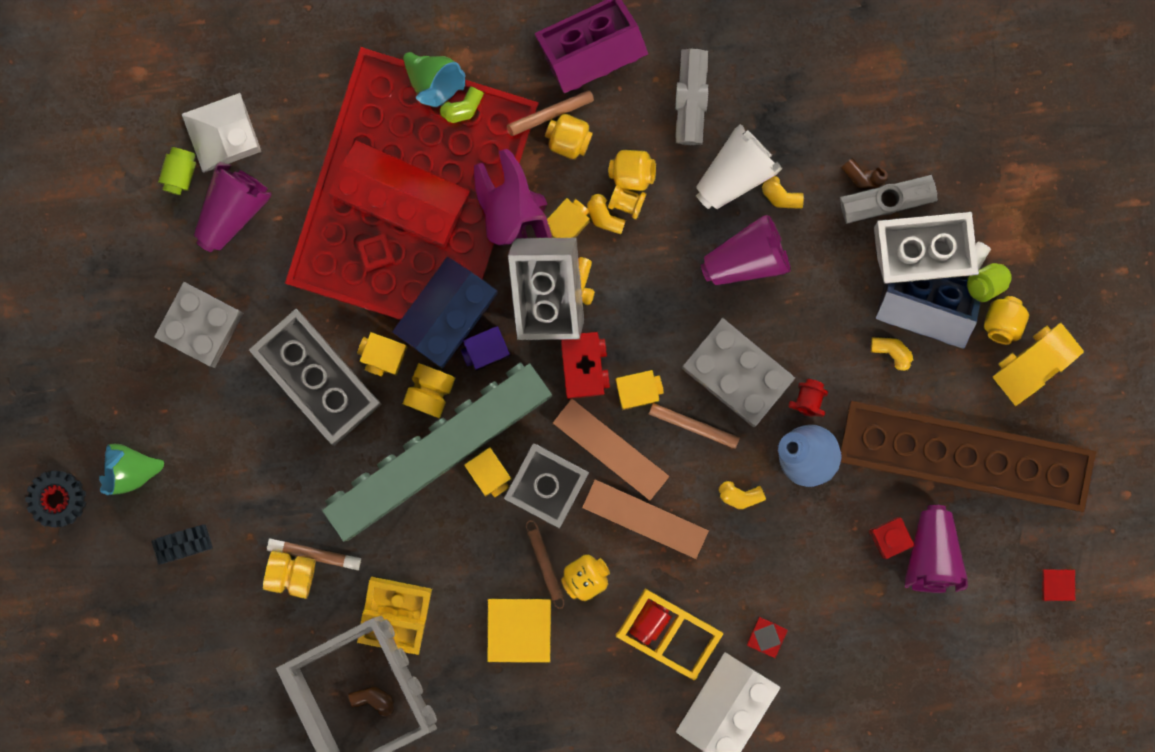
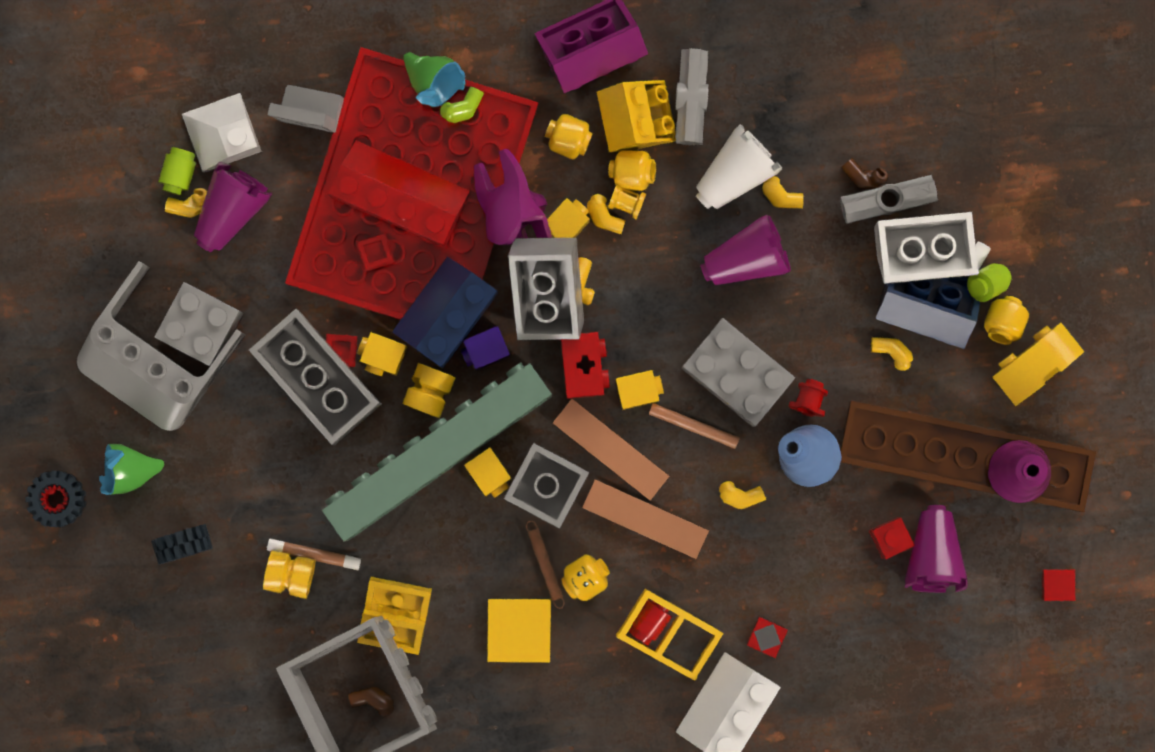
nougat bar [507,90,594,136] -> none
none -> light grey windscreen [77,261,246,431]
none -> yellow arm [165,188,207,218]
none -> light grey panel [267,85,344,133]
none -> red tile [326,334,358,367]
none -> yellow slope [596,80,676,152]
none -> magenta cone [988,440,1051,503]

